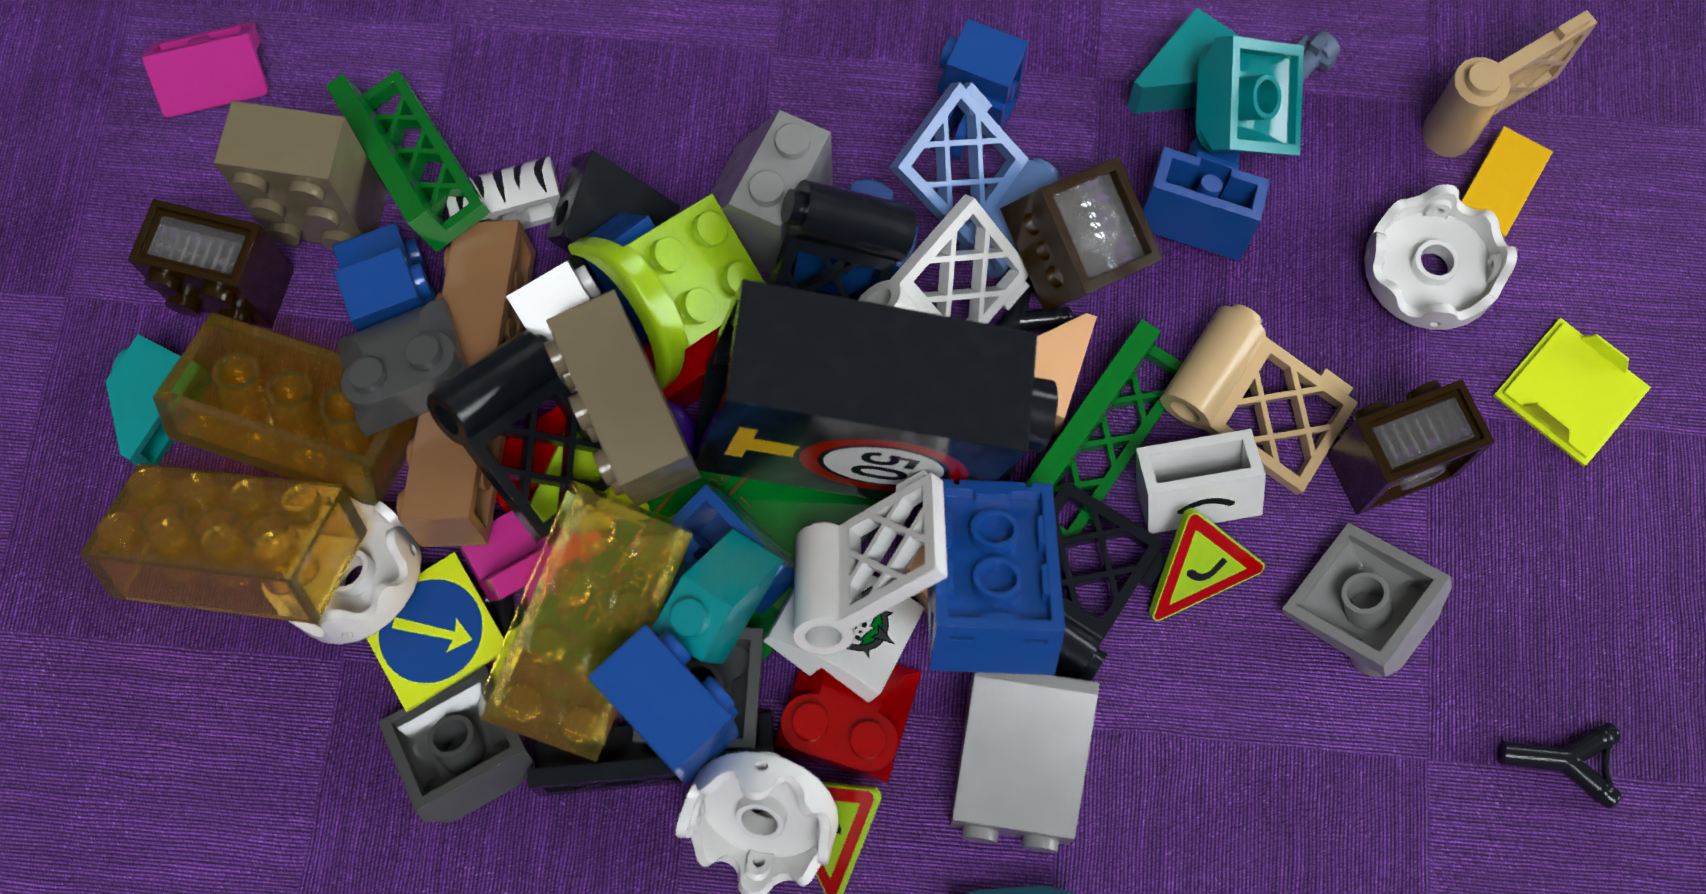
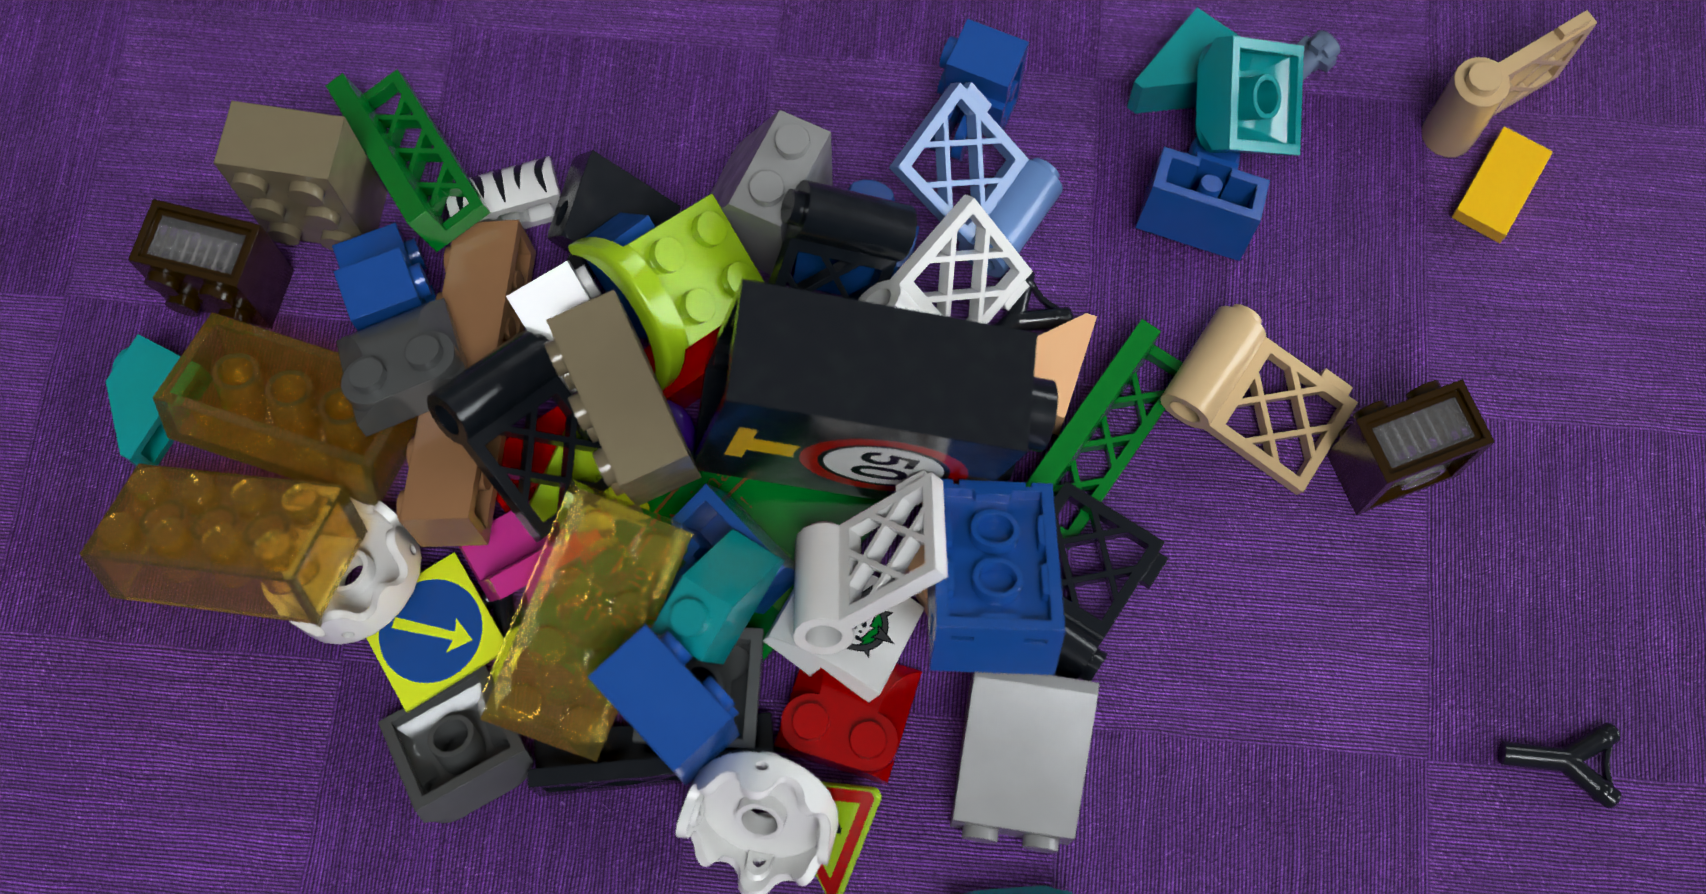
dark pink panel [141,21,269,118] -> none
dark brown piece [1000,156,1163,311] -> none
white brick [1136,429,1266,534] -> none
piece [1149,508,1265,621] -> none
light grey slope [1282,523,1452,677] -> none
white plate [1364,184,1517,330] -> none
neon yellow piece [1493,318,1651,467] -> none

